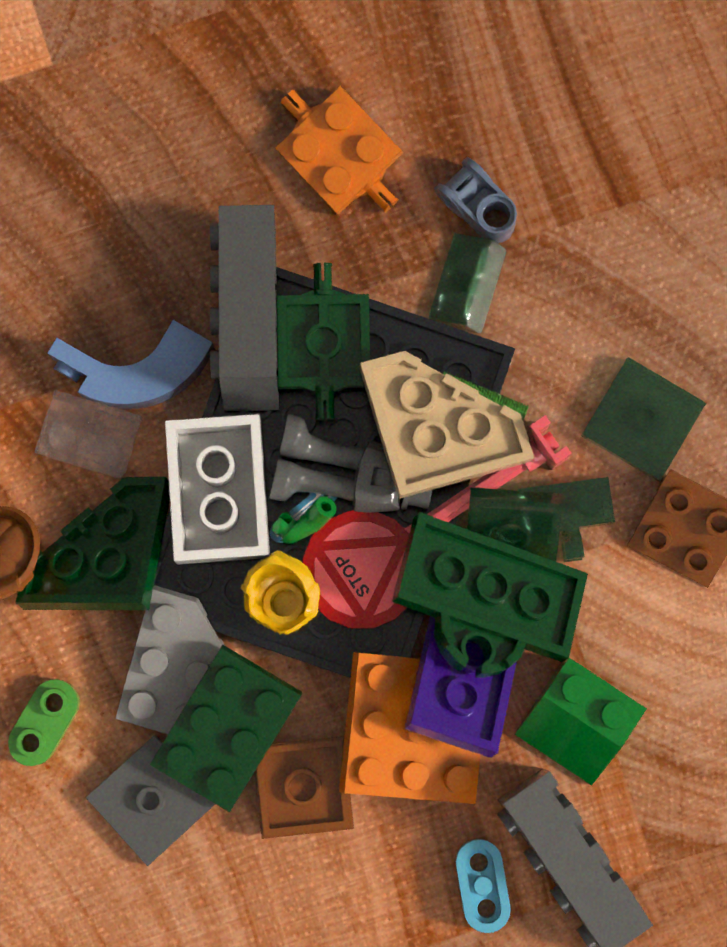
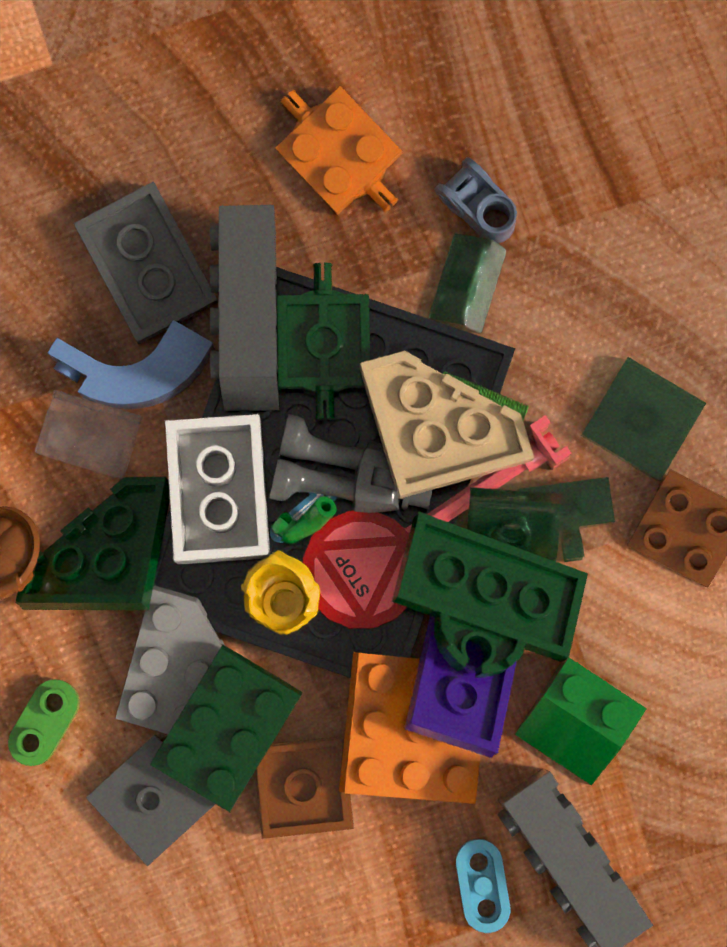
none -> dark grey plate [73,181,218,345]

